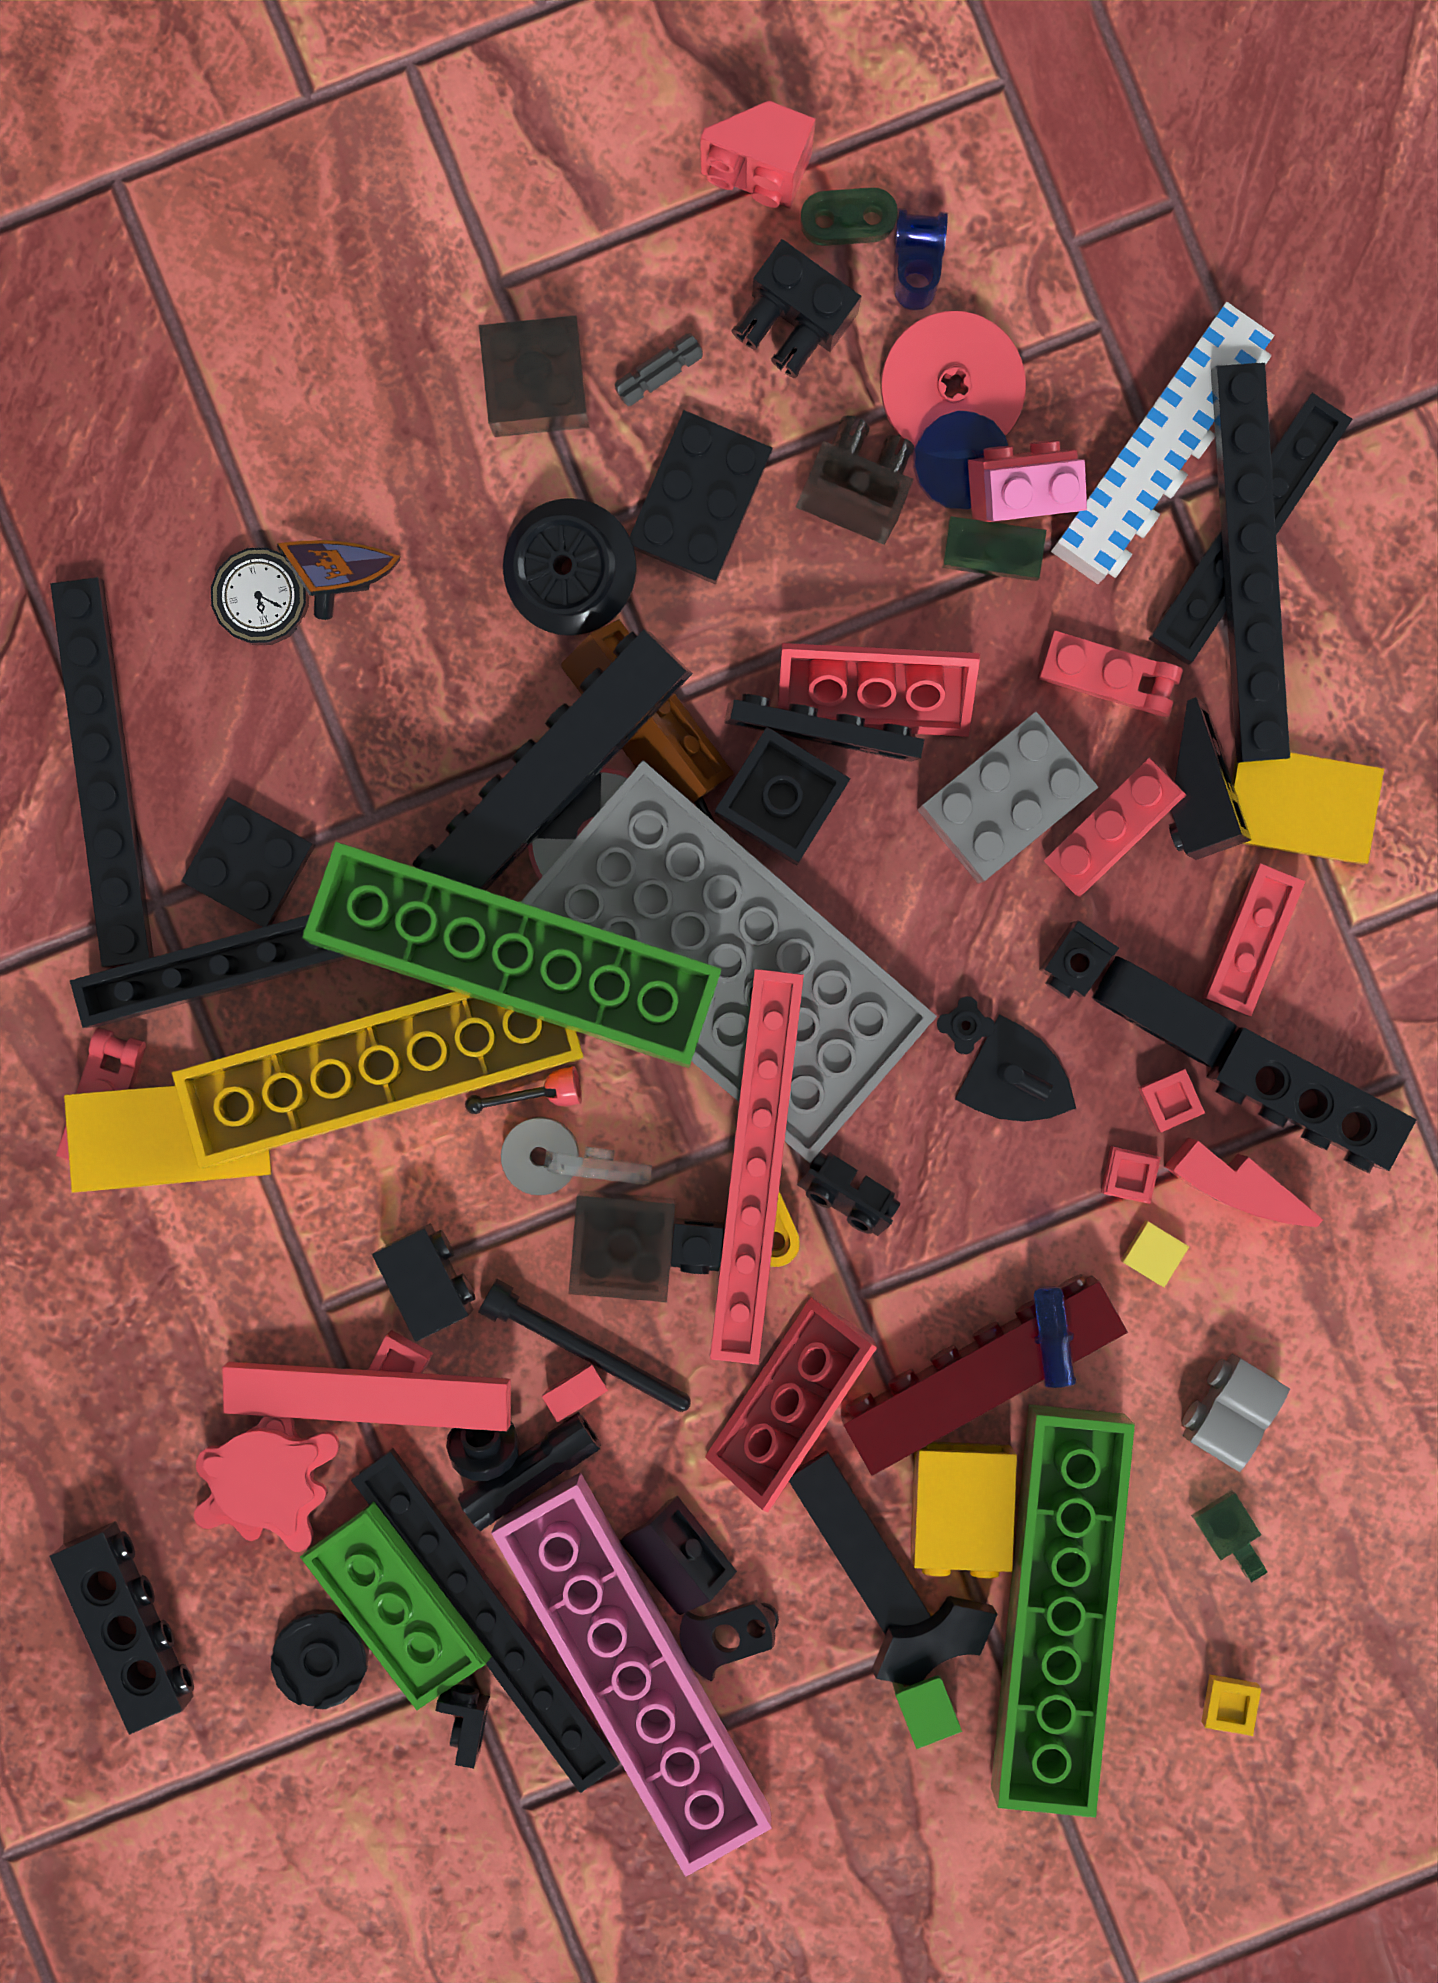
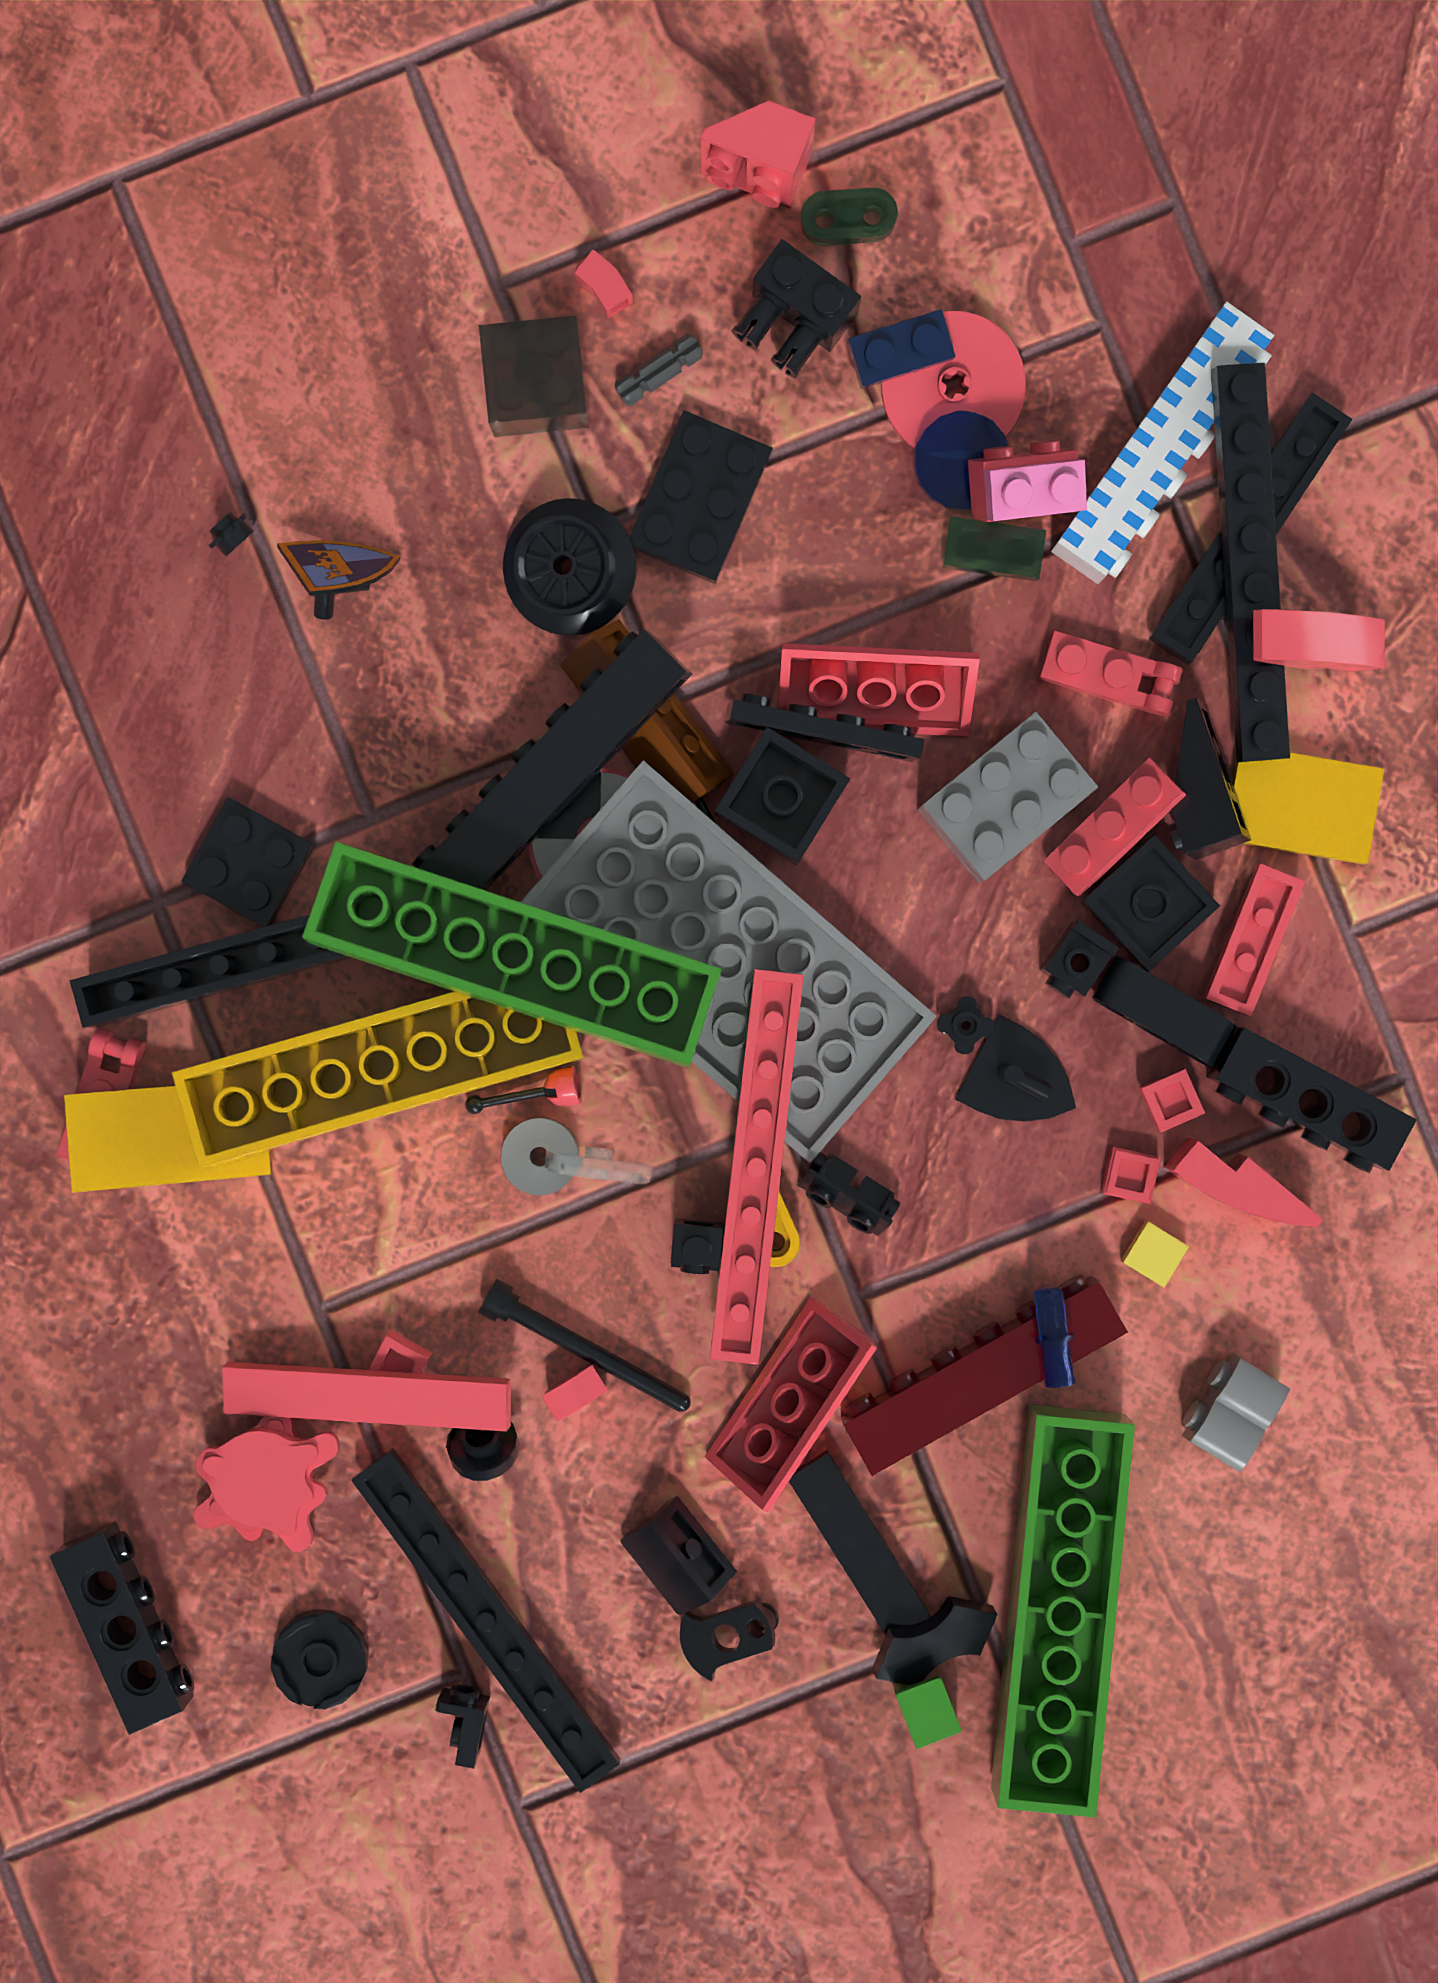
black plate [50,577,154,967] -> none
tile [211,548,309,645] -> none
bright green tile [300,1502,492,1710] -> none
black brick [372,1223,476,1342] -> none
black axle [458,1412,601,1531] -> none
bright pink brick [491,1472,772,1877] -> none
clear smoke brick [568,1190,676,1302] -> none
clear smoke brick [796,415,914,545] -> none
clear blue piece [894,208,948,310] -> none
yellow brick [910,1442,1017,1578] -> none
clear green plate [1191,1490,1268,1583] -> none
yellow plate [1201,1674,1261,1736] -> none
none -> black plate [208,512,254,556]
none -> coral piece [574,249,633,319]
none -> dark blue plate [847,309,956,389]
none -> black plate [1080,835,1220,972]
none -> coral slope [1253,609,1385,672]

